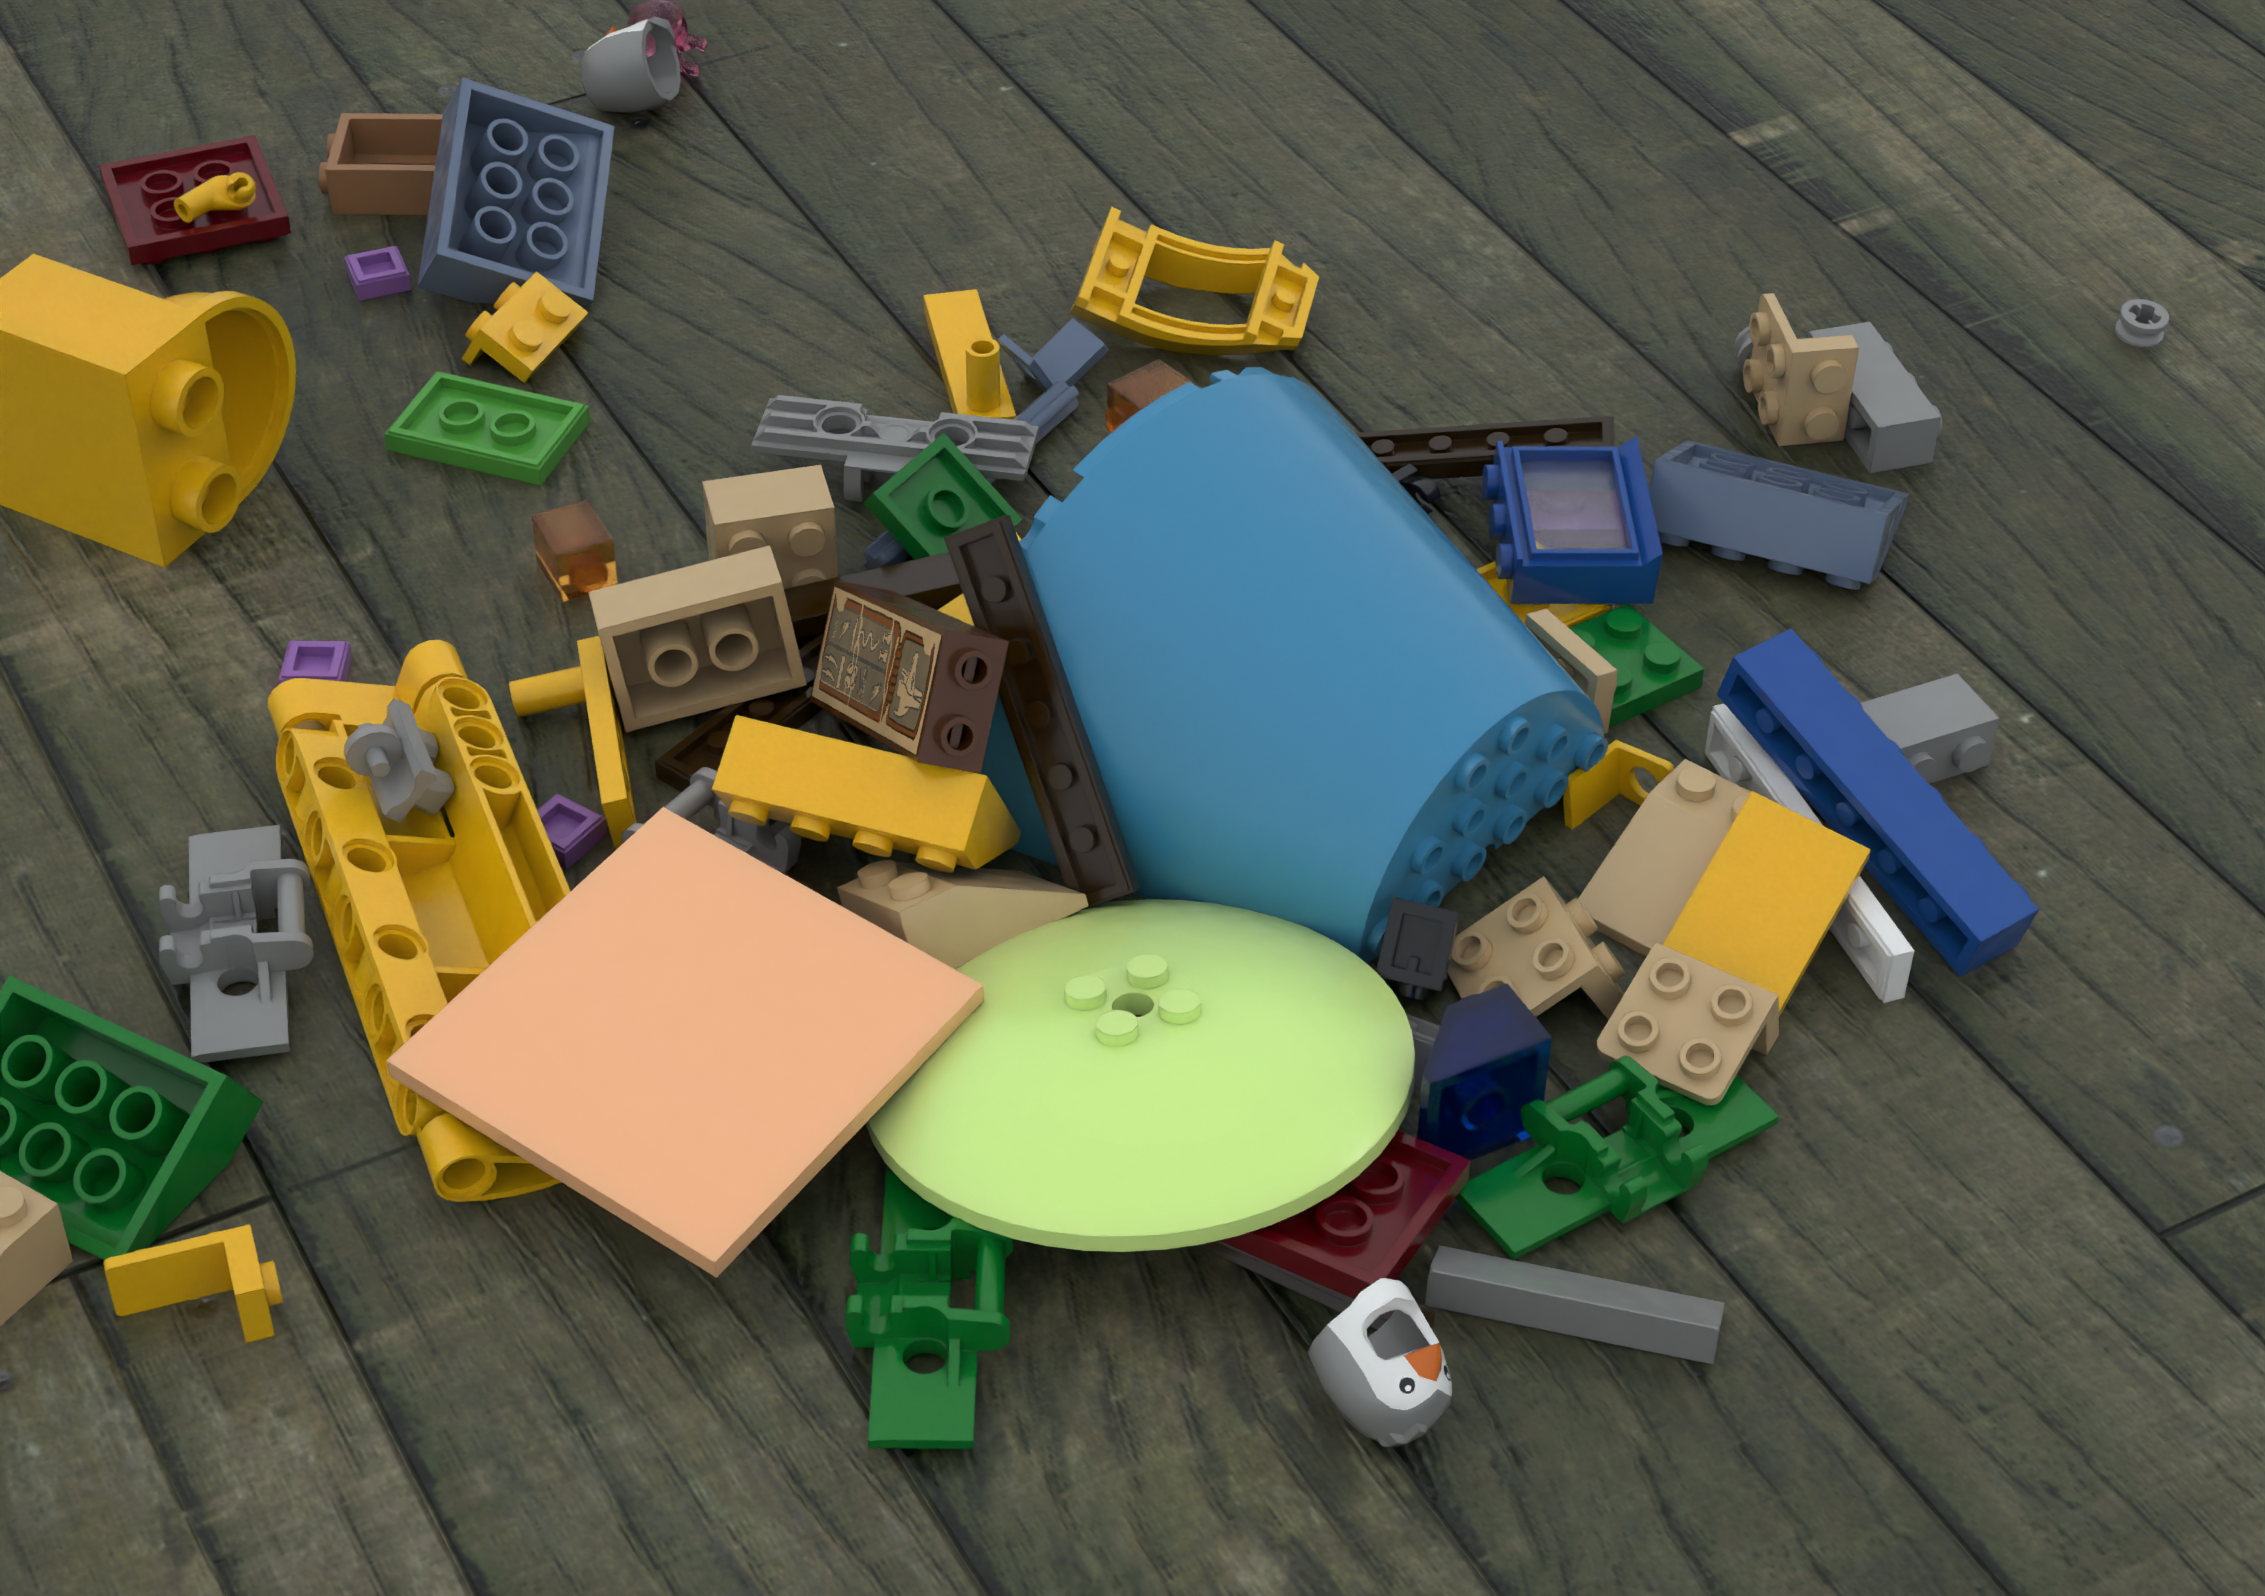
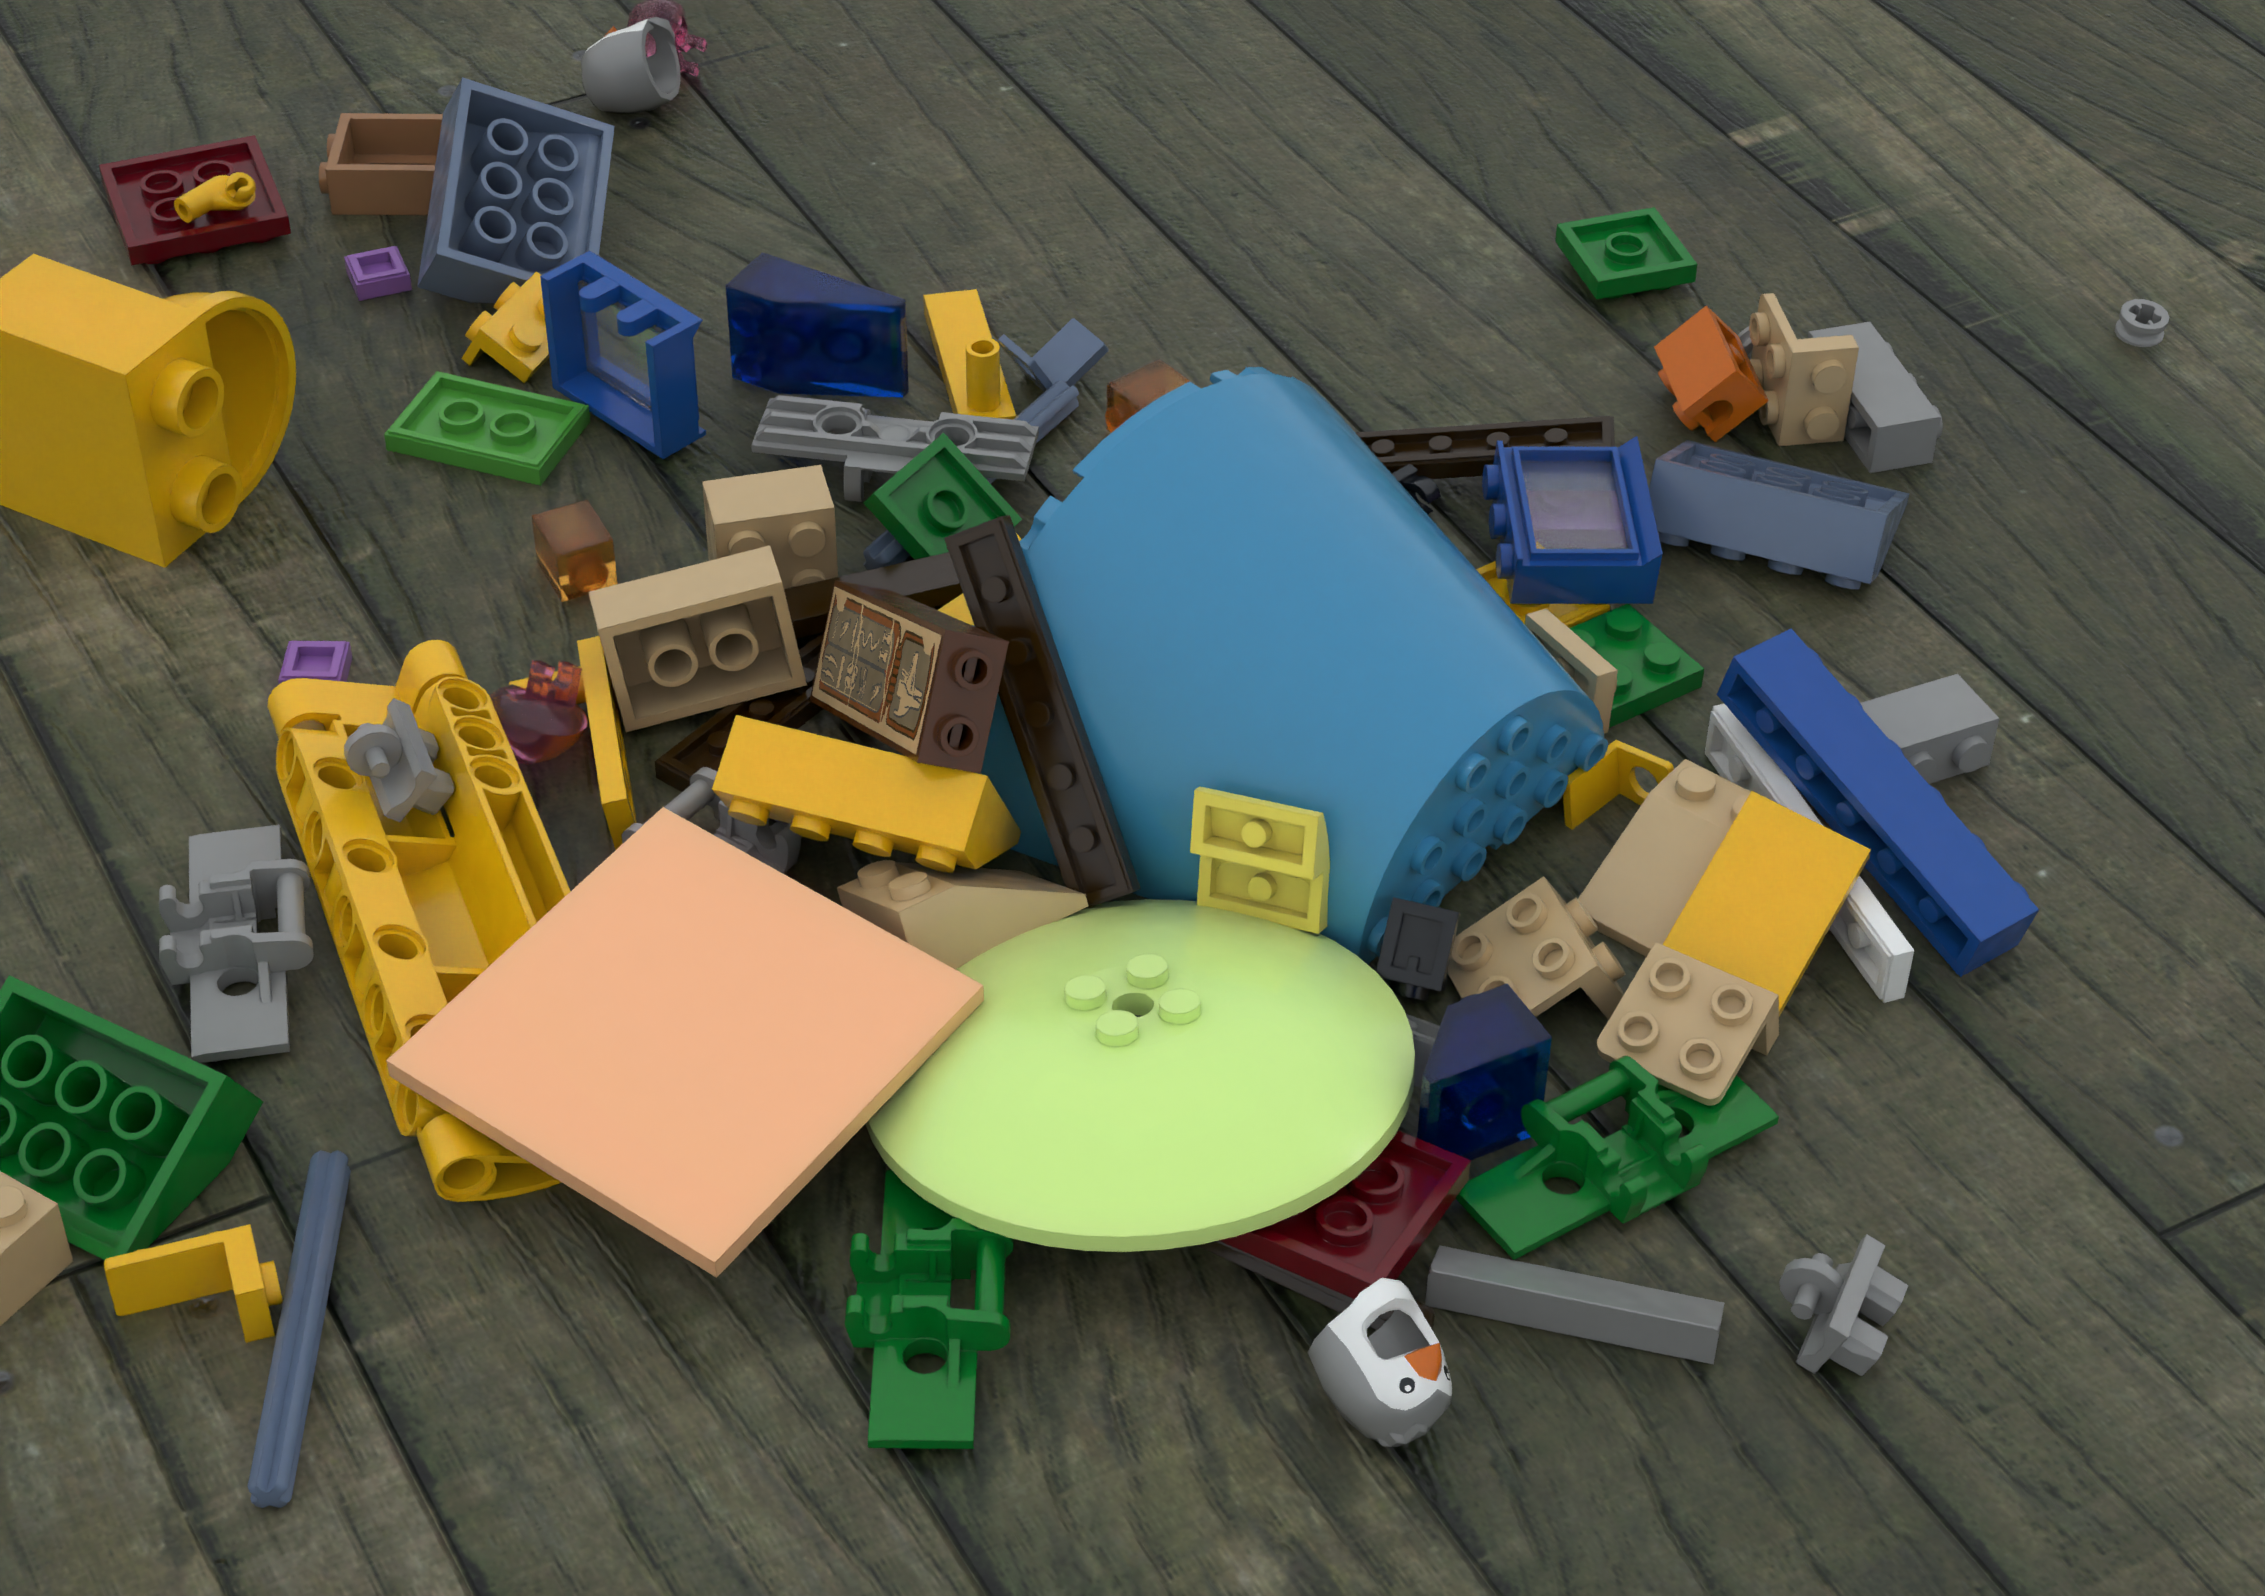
medium lavender tile [537,794,608,870] -> none
yellow wedge [1069,206,1319,356] -> none
none -> sand blue axle [247,1150,351,1508]
none -> clear pink piece [490,660,589,765]
none -> blue window [540,251,706,459]
none -> clear blue slope [726,252,909,398]
none -> light yellow slope [1190,786,1330,934]
none -> green plate [1555,207,1698,300]
none -> orange brick [1654,306,1769,442]
none -> light grey hips [1779,1234,1908,1376]

